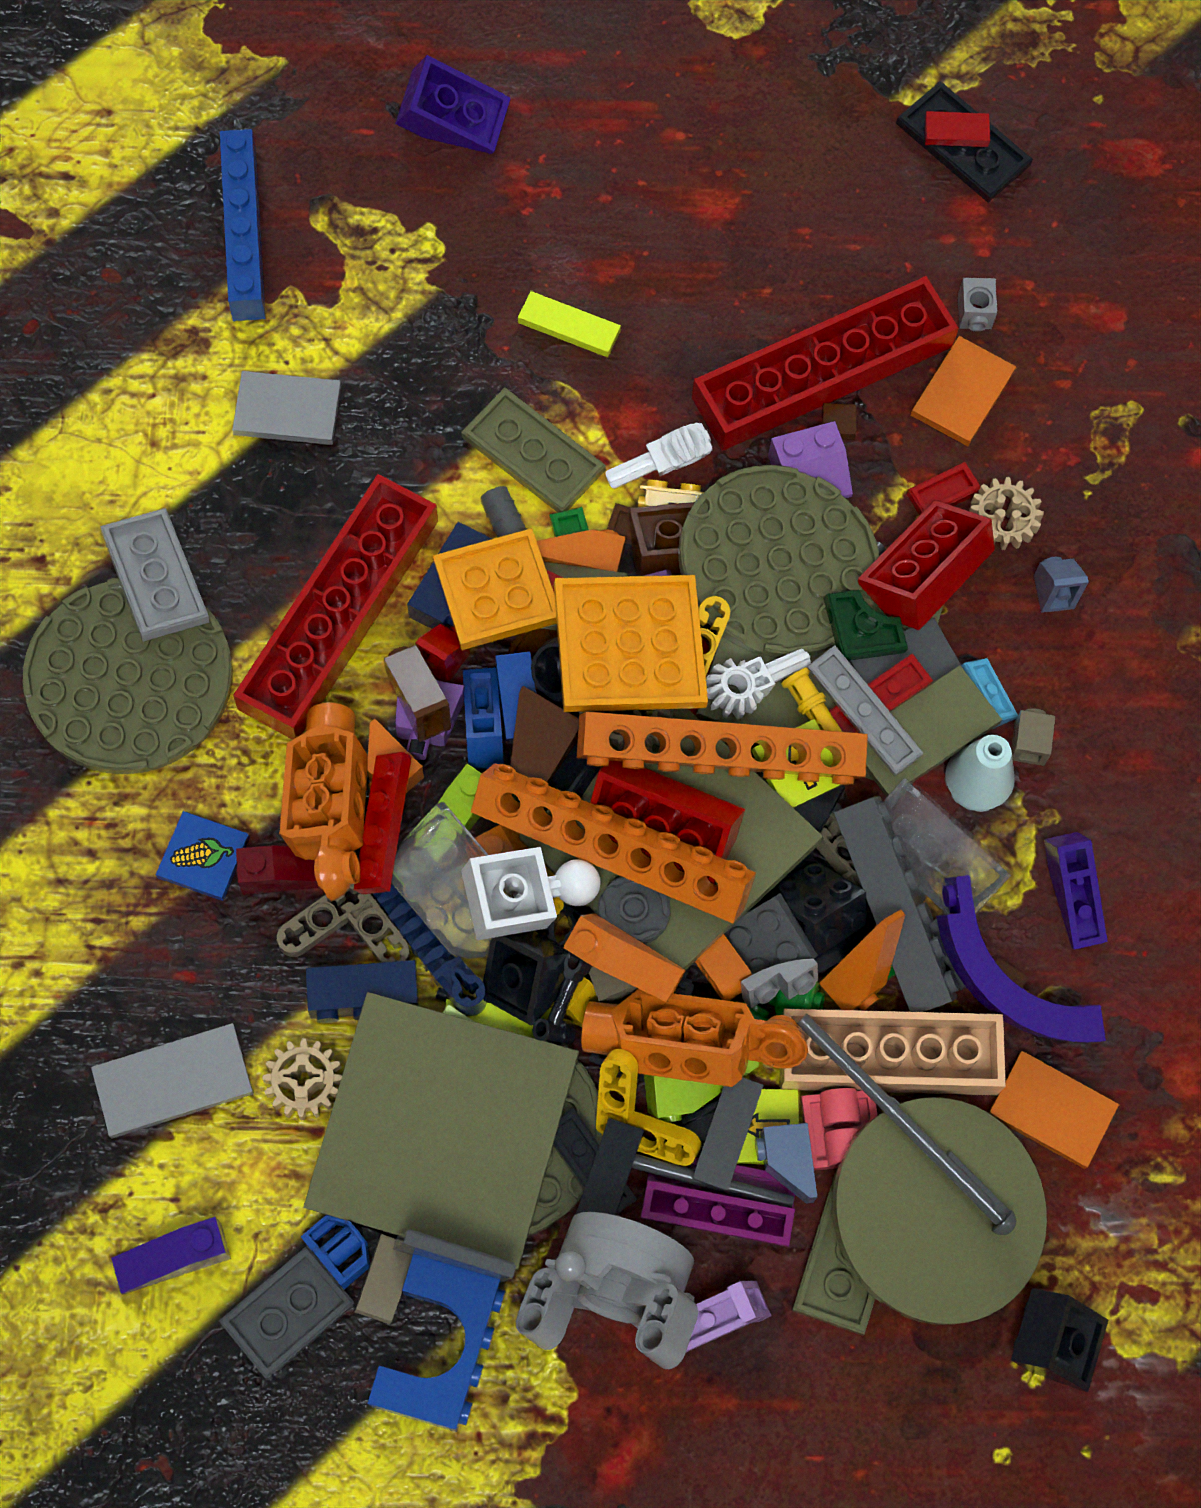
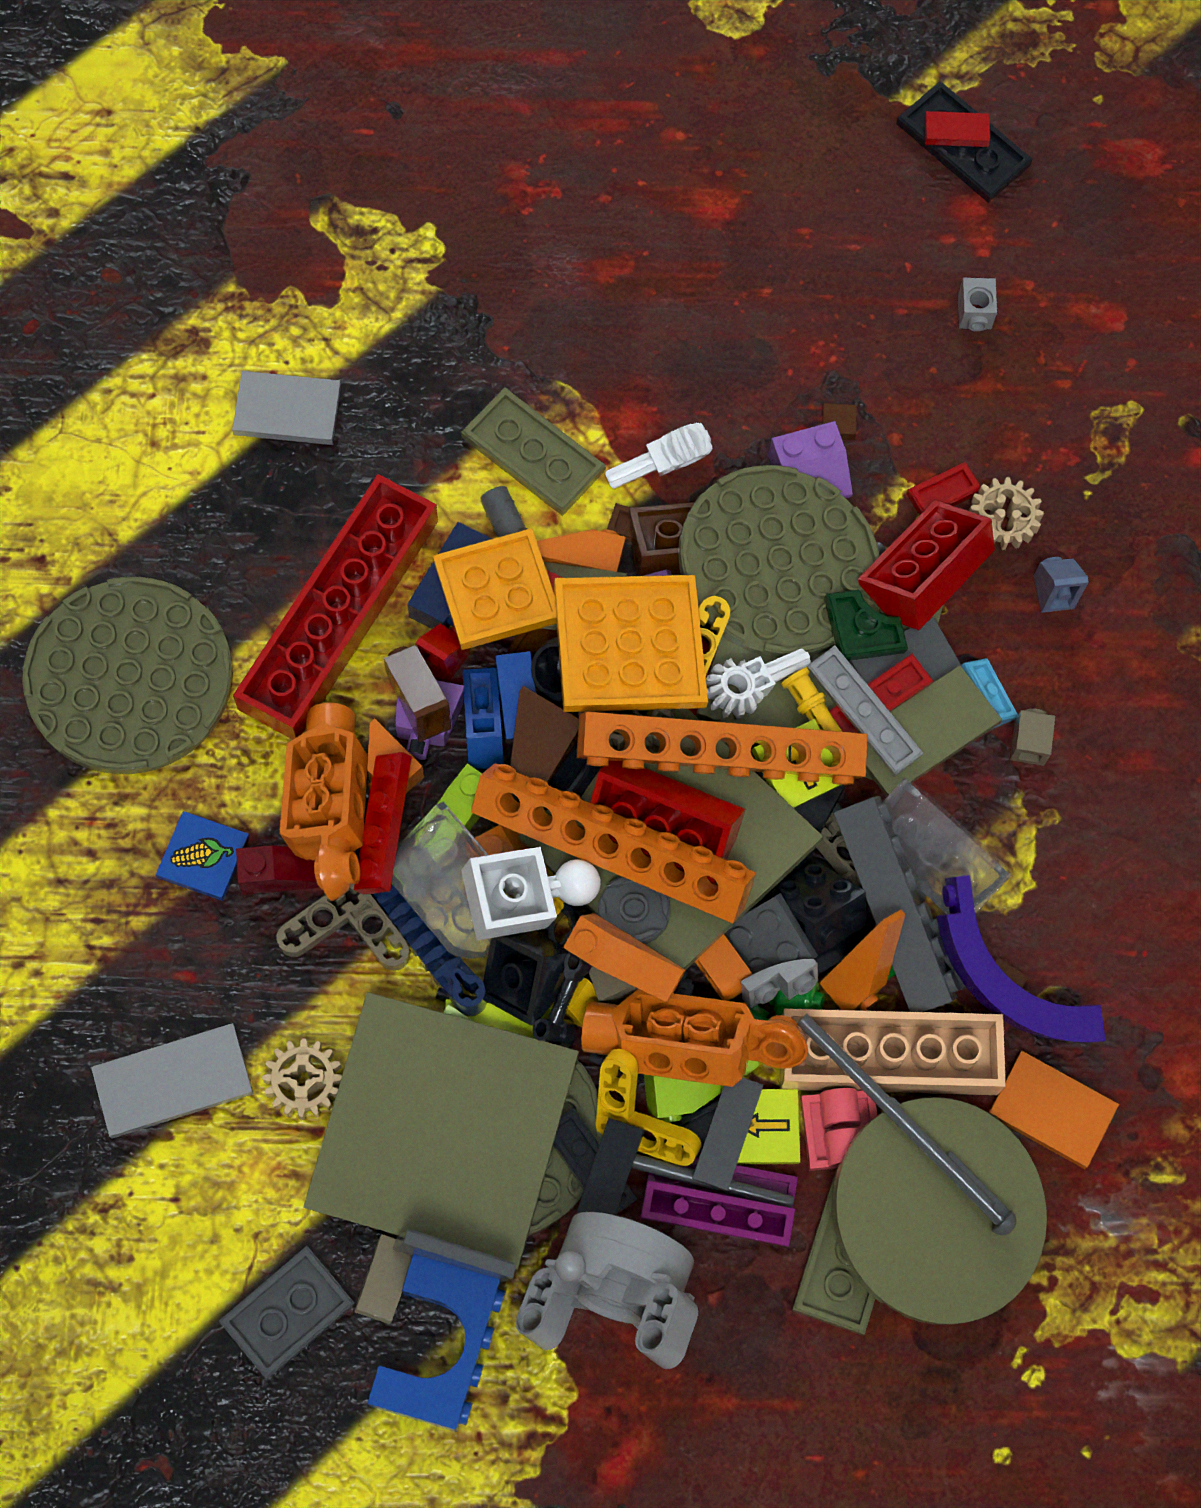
light grey tile [100,508,209,642] -> none
dark purple slope [111,1217,231,1295] -> none
blue brick [220,129,266,321] -> none
blue piece [301,1215,370,1289] -> none
dark blue brick [306,960,419,1023] -> none
dark purple slope [395,55,511,154] -> none
neon yellow tile [518,291,621,358] -> none
green tile [550,507,589,537] -> none
yellow hinge [638,480,704,507] -> none
lavender bracket [686,1281,771,1352] -> none
red brick [692,276,959,451] -> none
sand blue slope [755,1123,817,1204] -> none
orange tile [911,336,1016,447] -> none
light aqua cone [945,735,1015,812] -> none
black slope [1011,1288,1109,1392] -> none
dark purple slope [1044,832,1108,949] -> none

